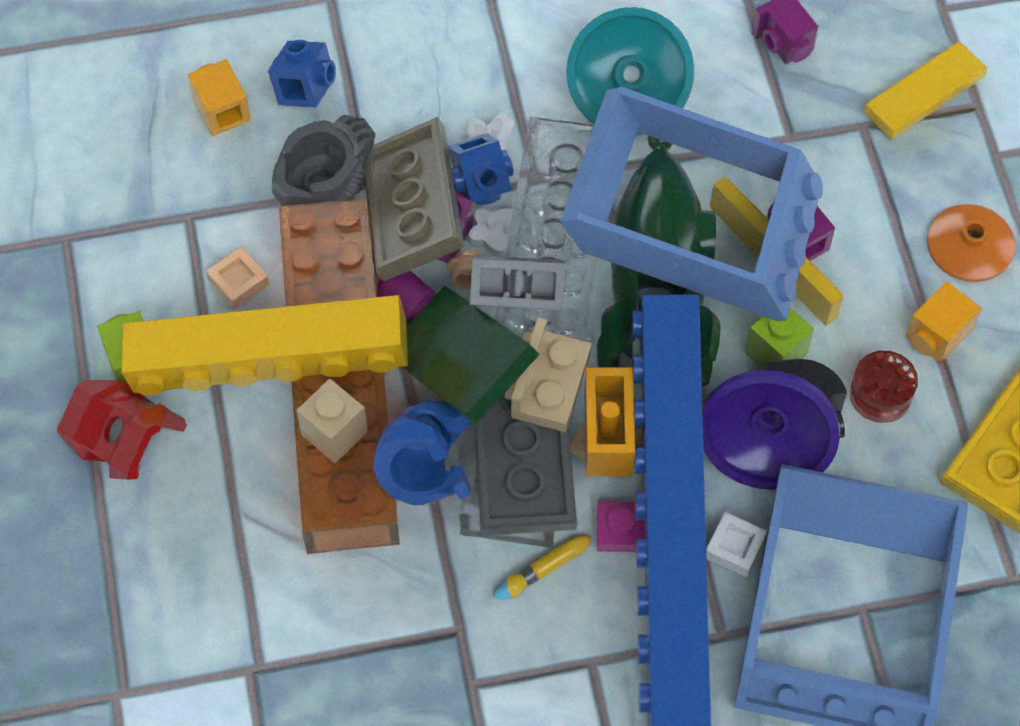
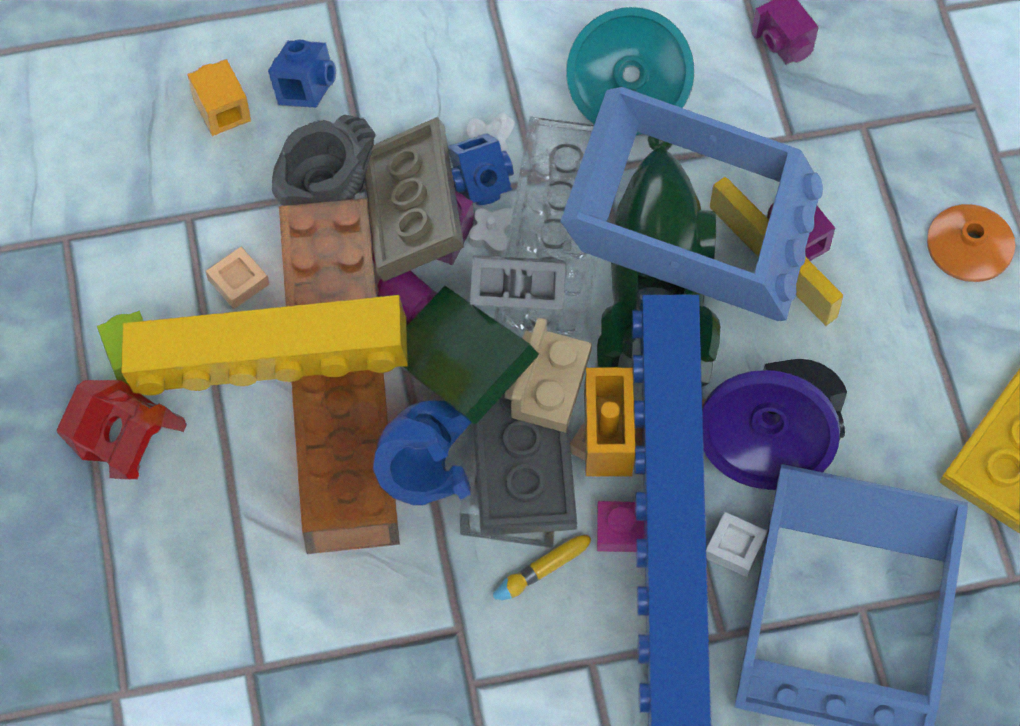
tan brick [296,379,368,463] -> none
light nougat plate [447,250,481,289] -> none
lime brick [745,308,814,369] -> none
clear red wheel [850,350,918,423] -> none
yellow tile [863,41,988,141] -> none
light orange brick [905,281,982,363] -> none

